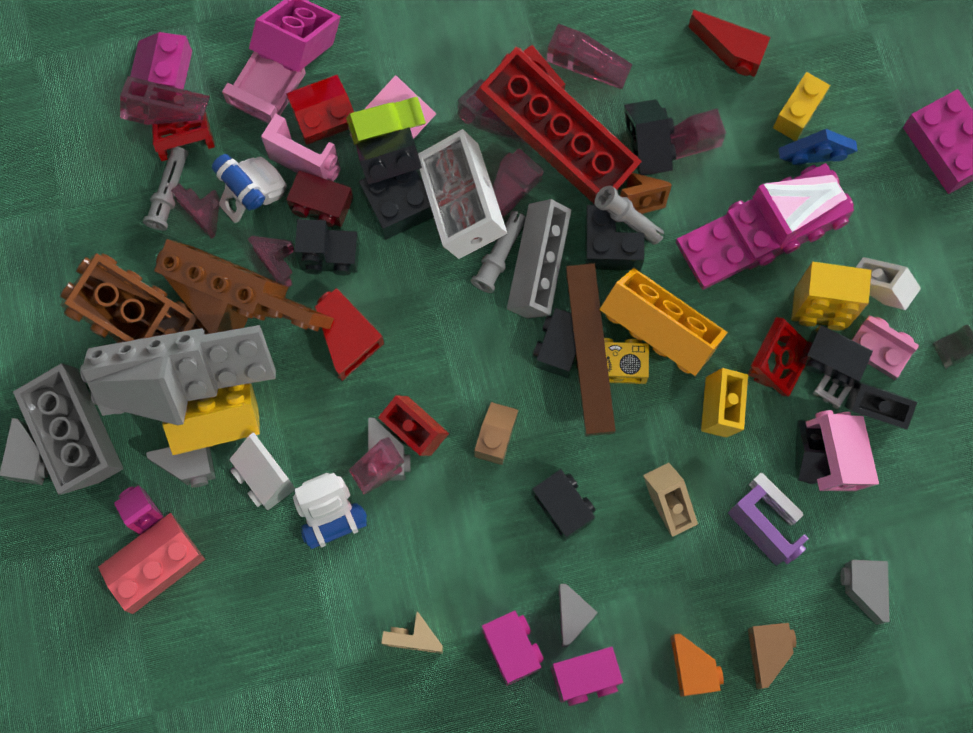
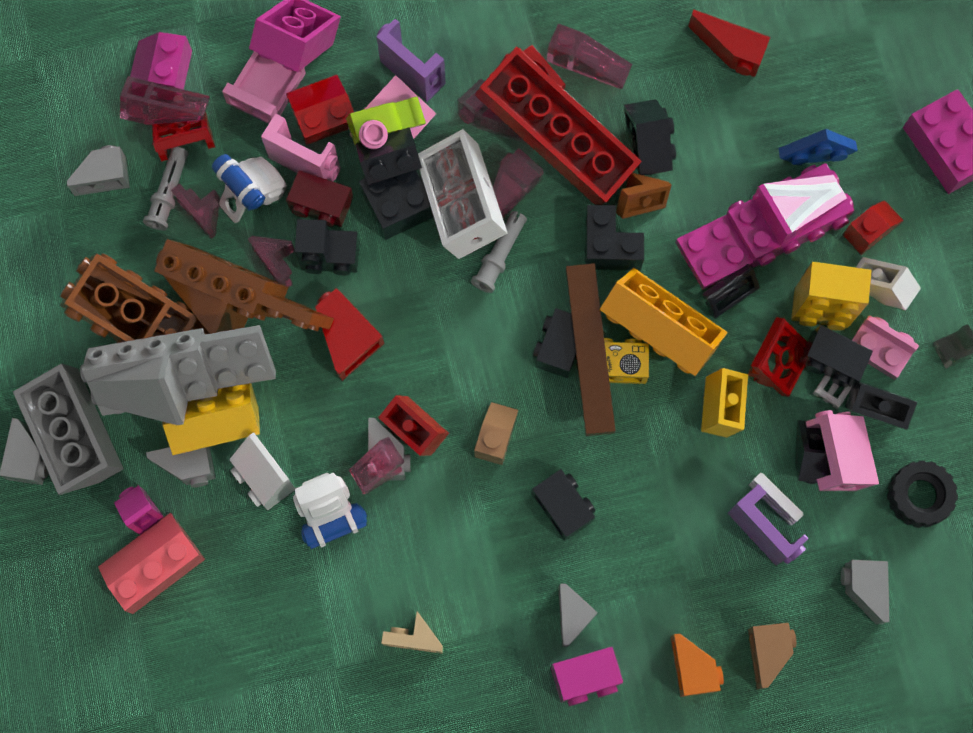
dark pink brick [482,610,544,686] -> none
light grey brick [507,199,571,319] -> none
light grey pin [595,186,664,245] -> none
tan slope [643,463,698,537] -> none
clear pink slope [670,108,726,161] -> none
yellow brick [773,72,830,141] -> none
none -> light grey slope [67,145,130,196]
none -> bright pink plate [359,120,388,149]
none -> medium lavender panel [376,19,446,102]
none -> black tile [702,264,760,319]
none -> red slope [843,200,904,255]
none -> black tyre [887,460,958,528]

